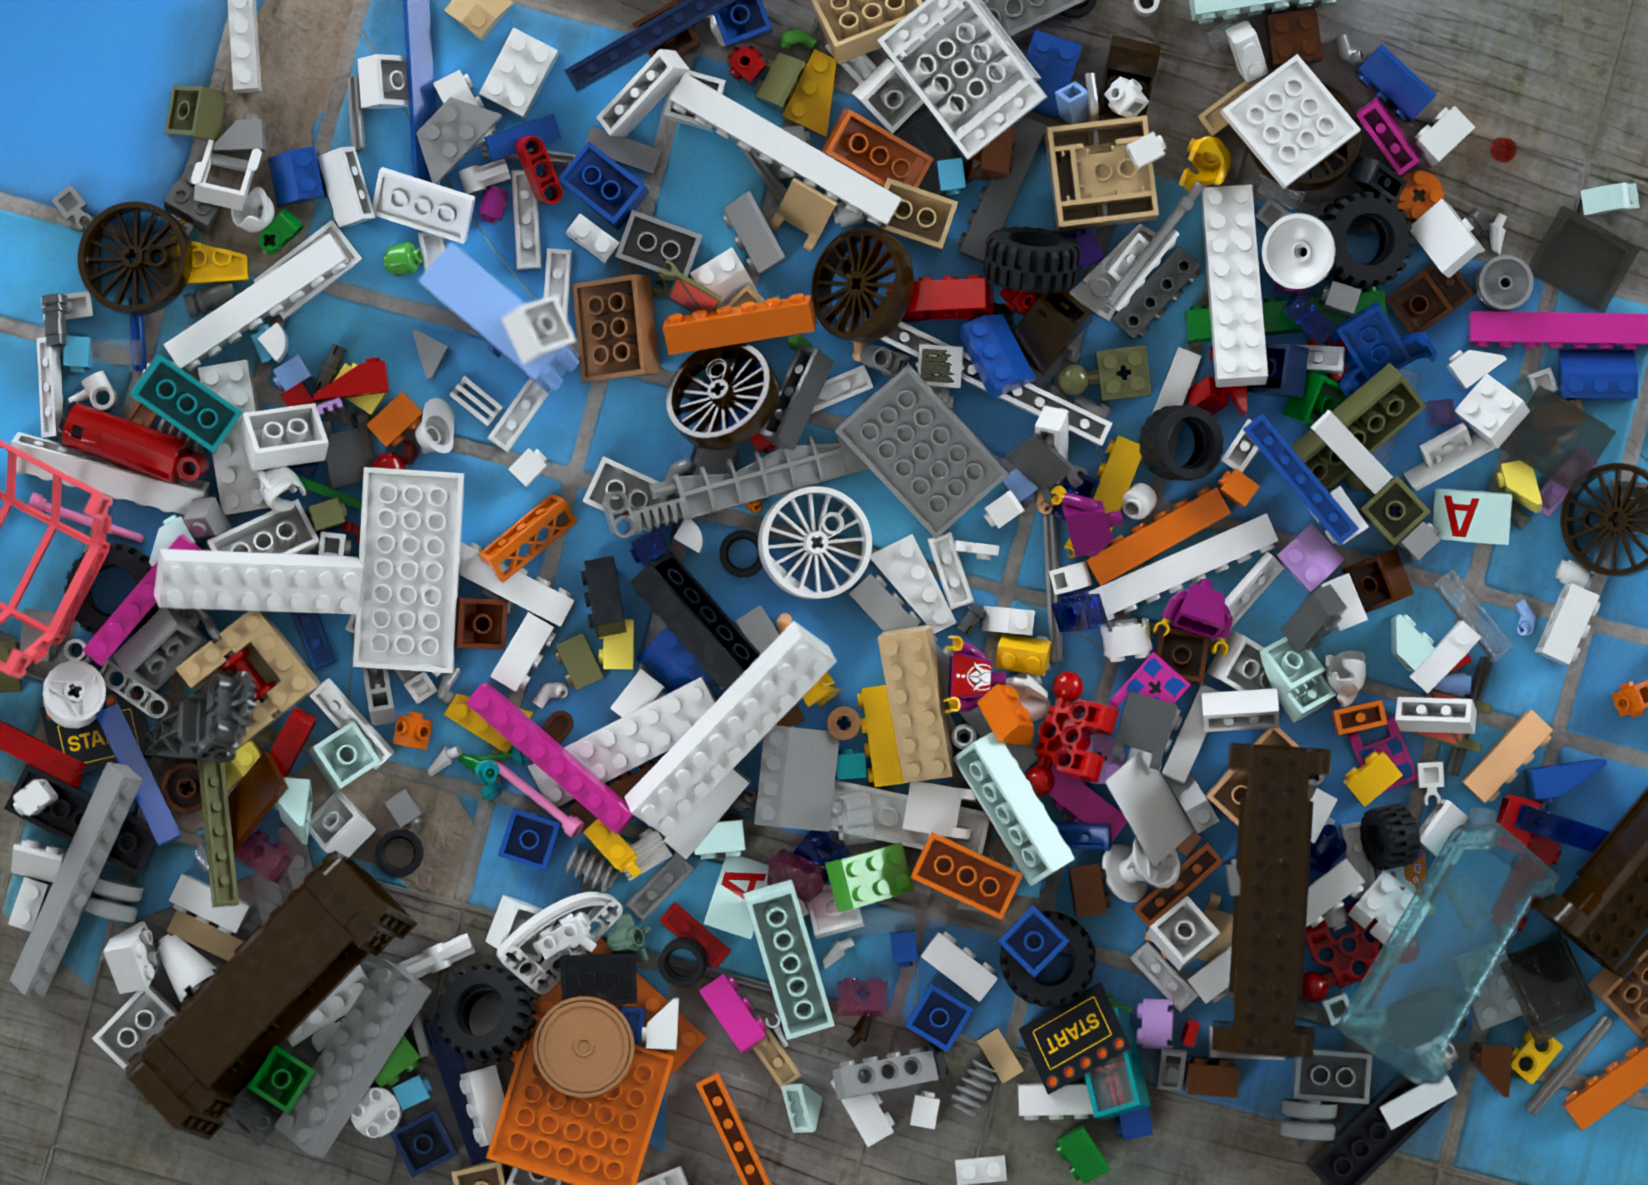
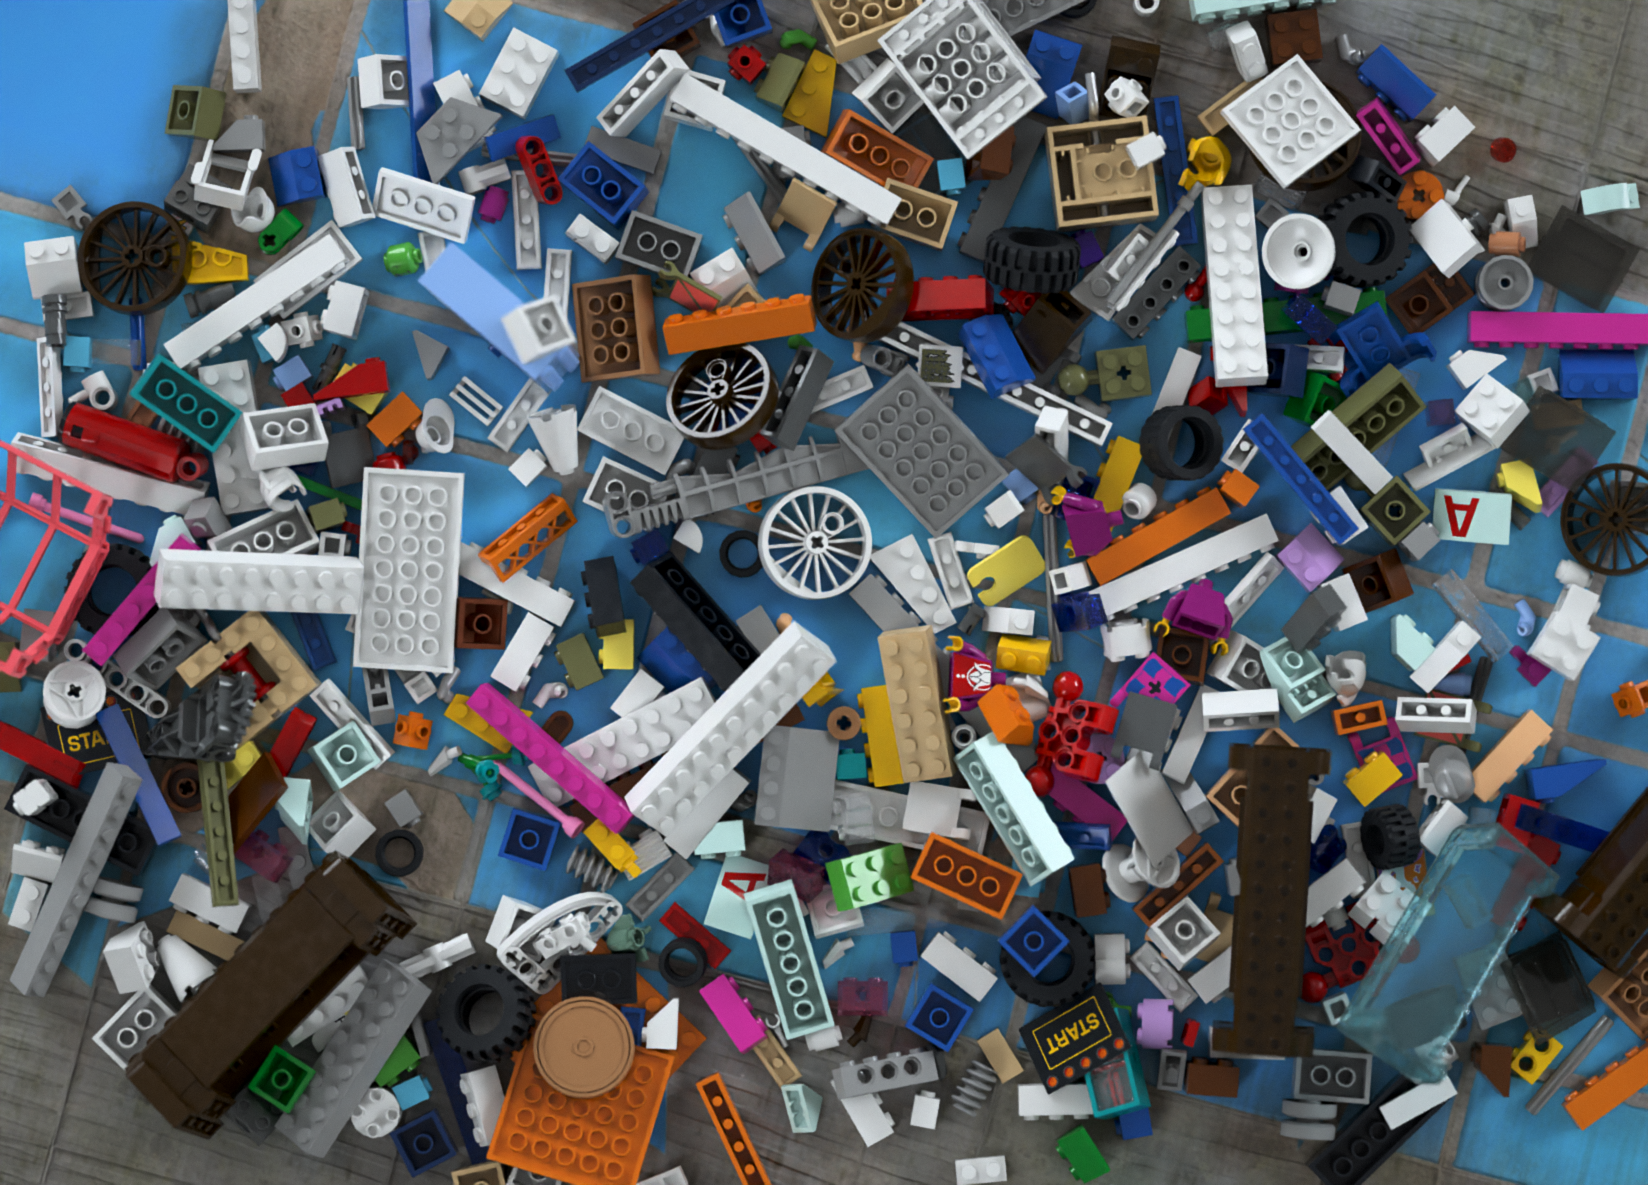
none -> white slope [24,236,83,300]
none -> white brick [281,311,323,349]
none -> white brick [320,280,370,340]
none -> white cone [528,404,578,475]
none -> white plate [577,386,685,476]
none -> white brick [805,1025,843,1052]
none -> light yellow piece [967,535,1045,606]
none -> white brick [1094,933,1130,985]
none -> blue plate [1153,95,1198,247]
none -> red bar [1184,265,1207,302]
none -> light grey piece [1429,745,1475,803]
none -> white hand [1444,175,1470,206]
none -> nougat brick [1488,231,1526,257]
none -> white slope [1503,195,1538,249]
none -> magenta plate [1509,645,1552,687]
none -> white brick [1527,611,1601,681]

